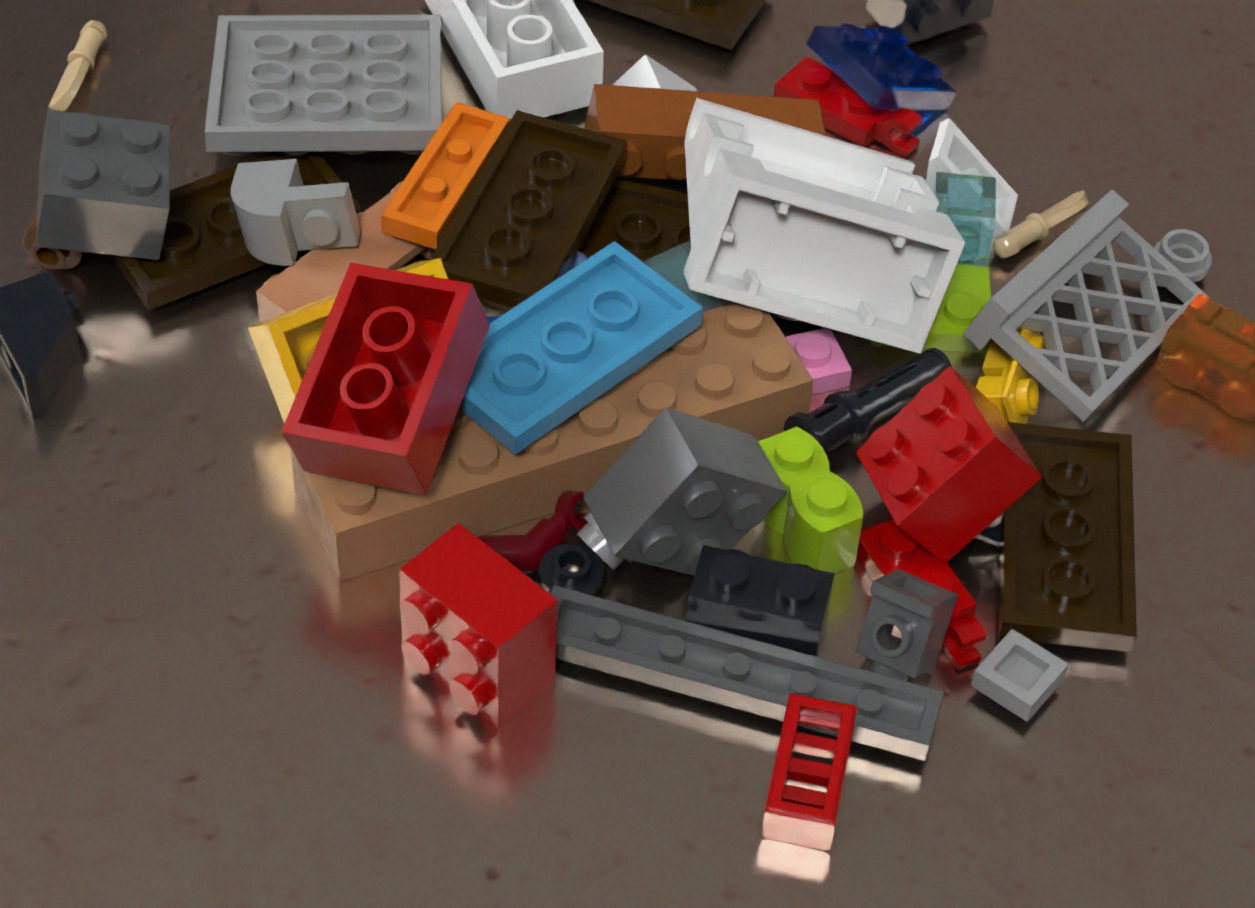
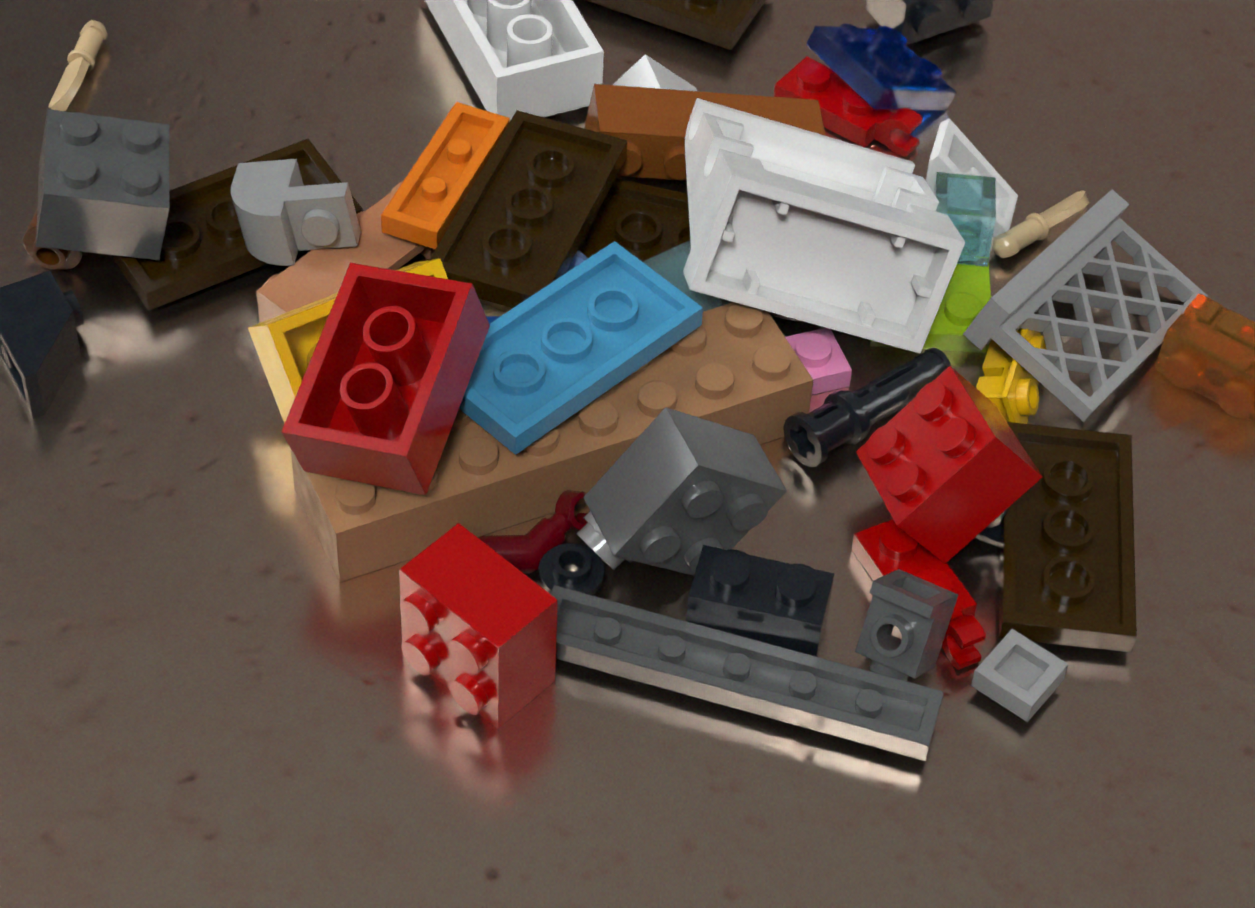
light grey plate [204,15,442,156] -> none
lime brick [758,427,863,573] -> none
red slope [762,693,858,851] -> none
light grey plate [1154,229,1212,283] -> none

